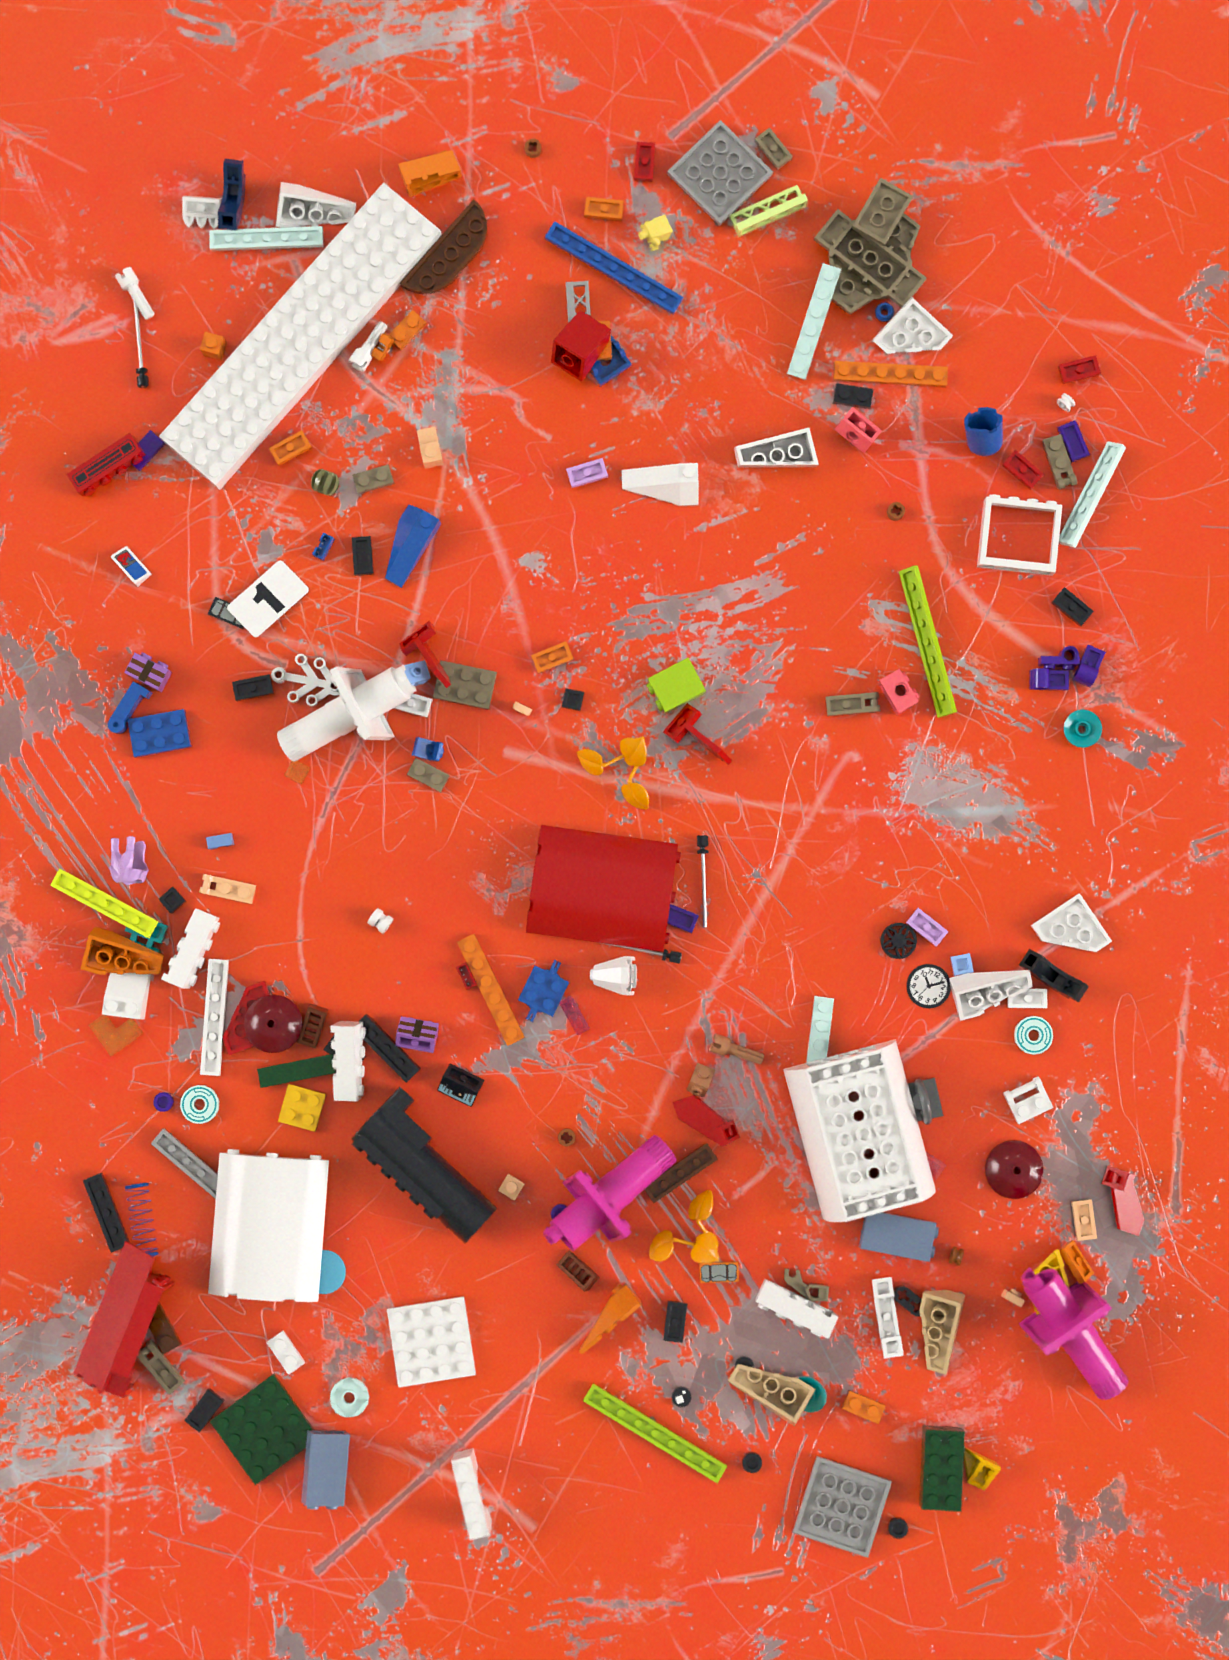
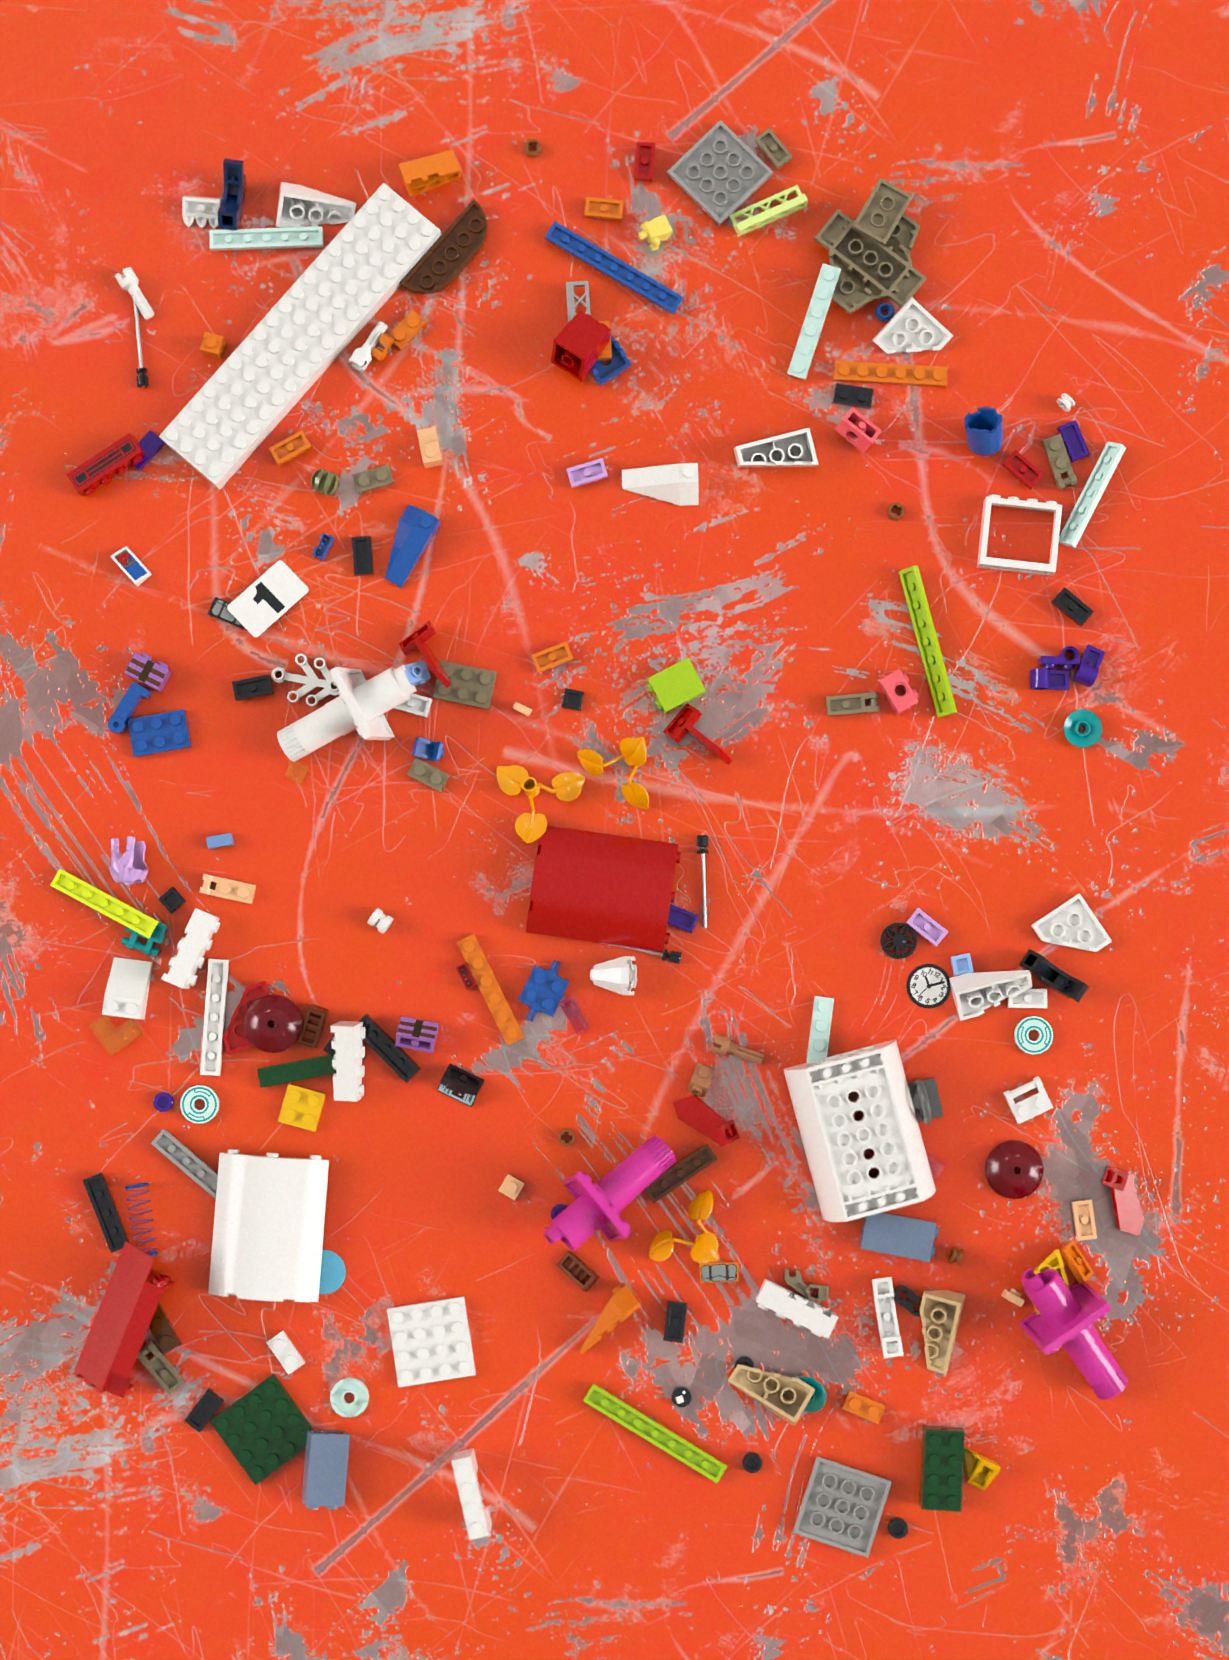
orange wedge [81,927,164,975] -> none
black piece [351,1087,497,1244] -> none
red plate [1058,355,1101,384] -> none
none -> light orange plant [497,765,585,843]

